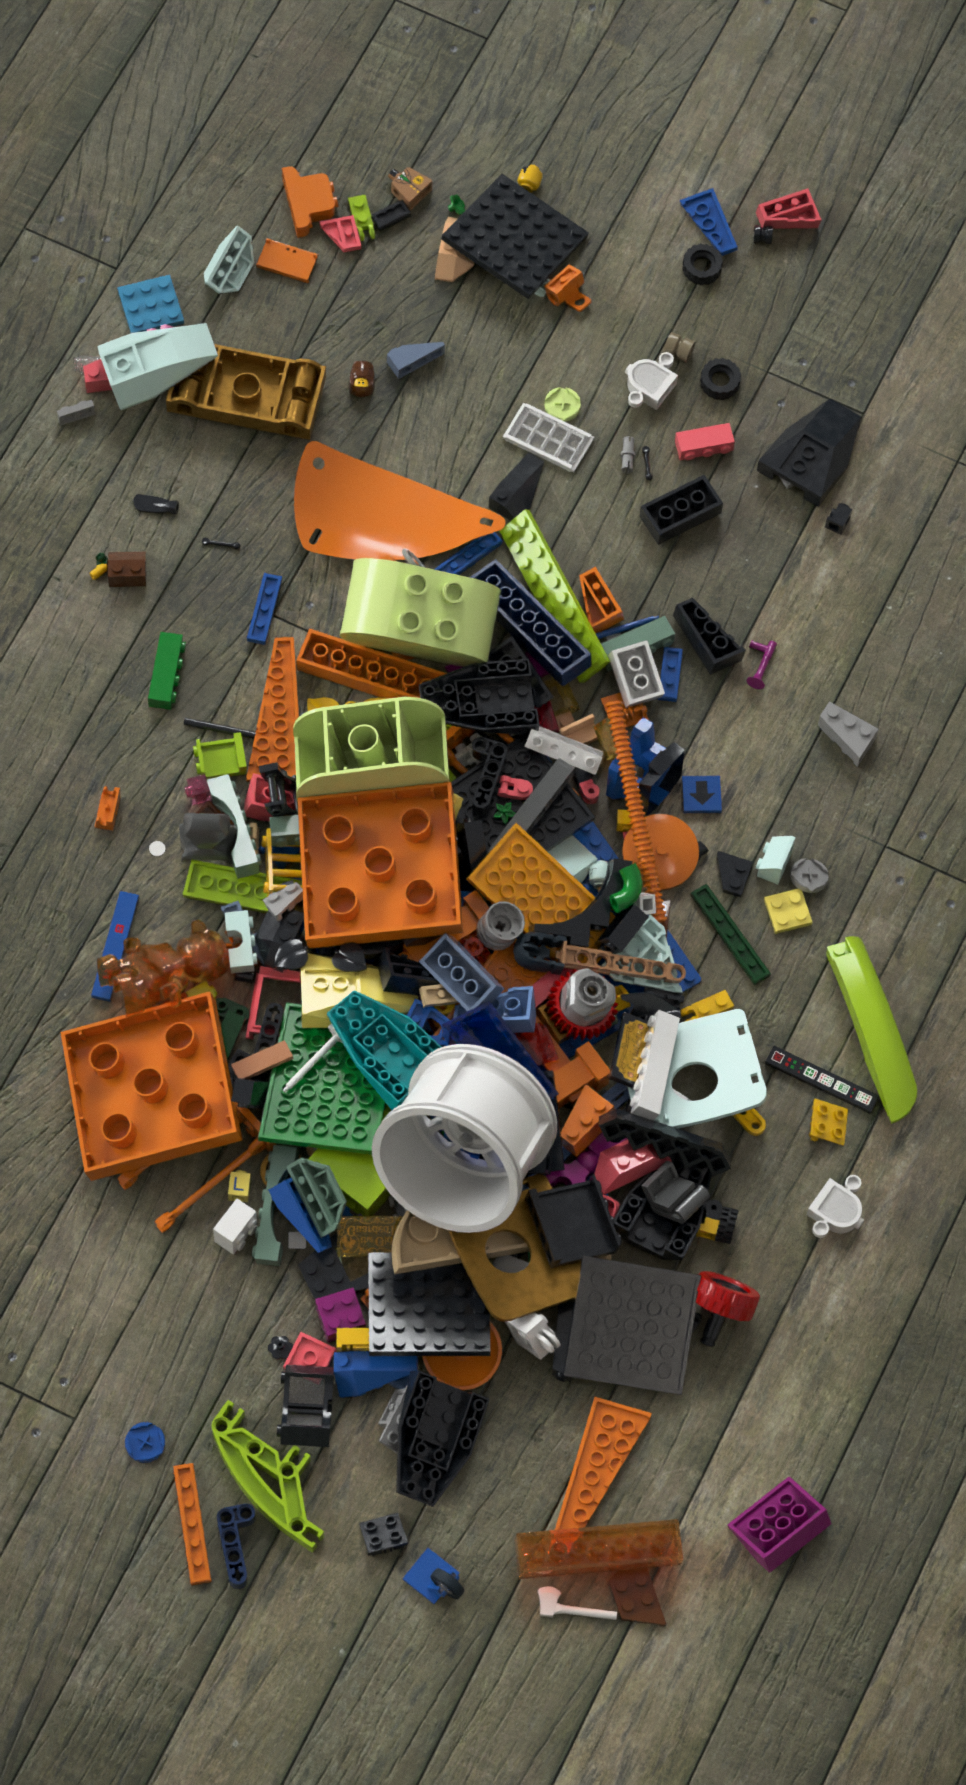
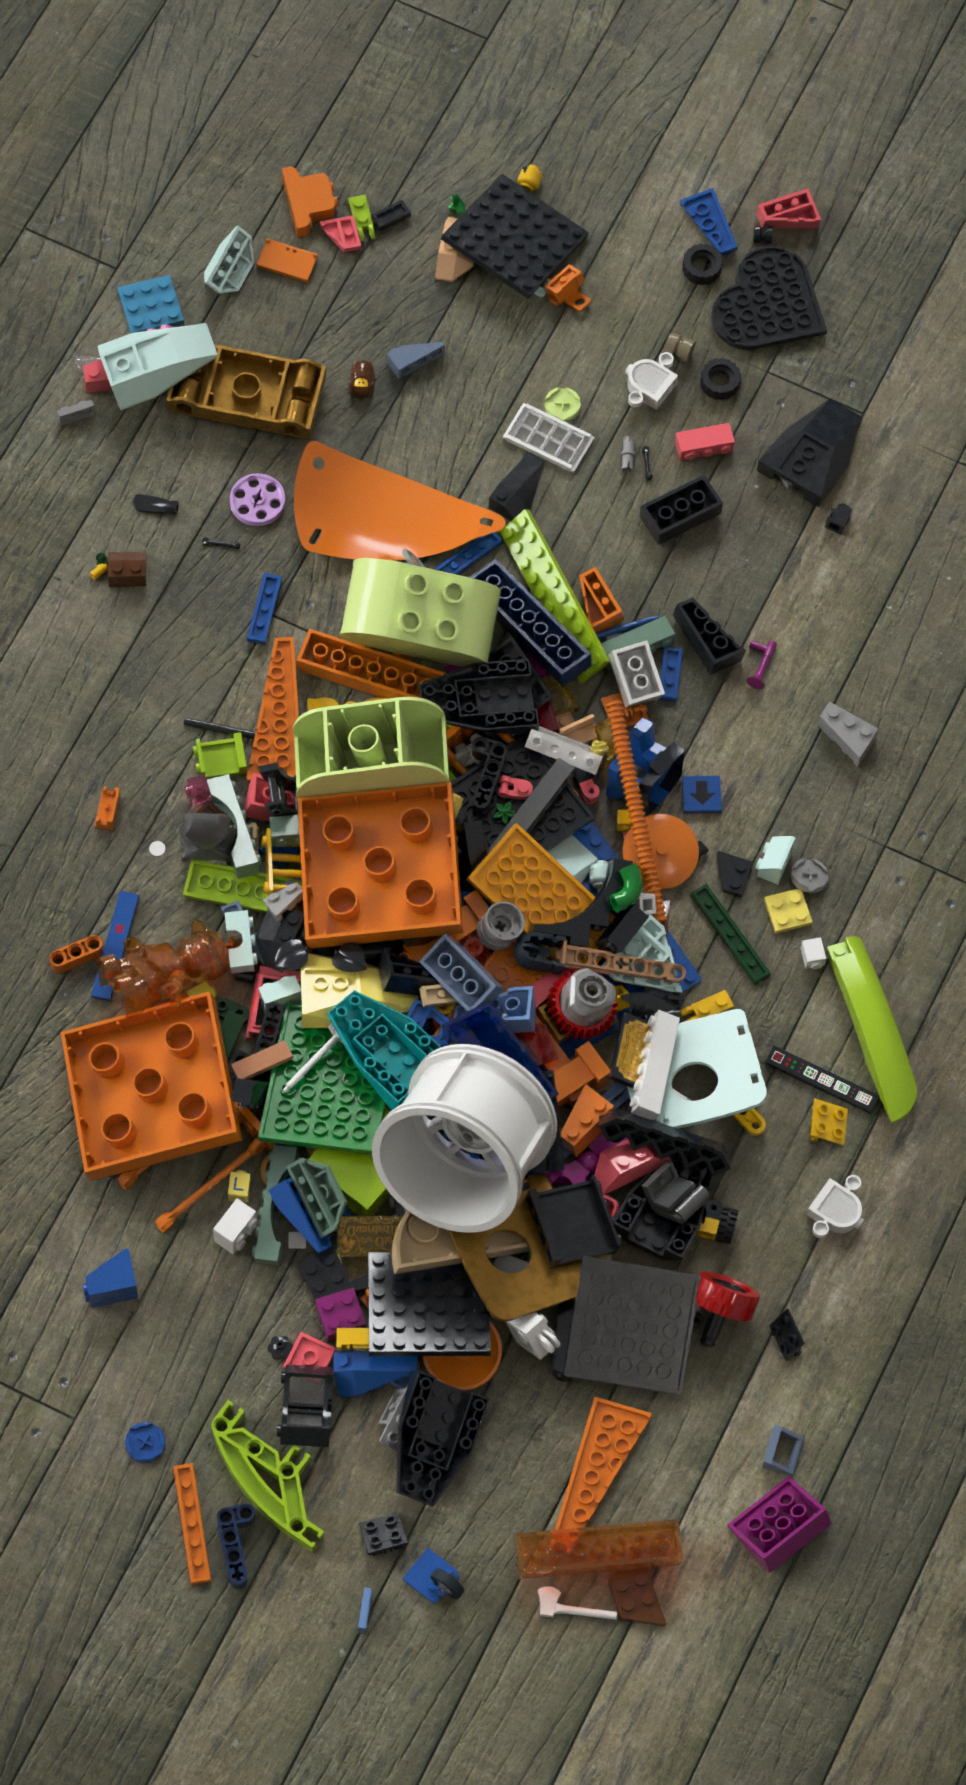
green brick [148,632,186,710] -> none
medium nougat torso [388,167,432,210] -> none
none -> orange beam [49,935,103,973]
none -> blue slope [82,1248,138,1308]
none -> lavender wedge [230,473,285,526]
none -> light aqua brick [259,975,302,1020]
none -> medium blue tile [358,1587,372,1633]
none -> light yellow plate [590,739,609,756]
none -> black plate [711,246,827,350]
none -> sand blue tile [762,1425,804,1476]
none -> black hinge [769,1308,805,1361]
none -> white brick [800,937,826,970]

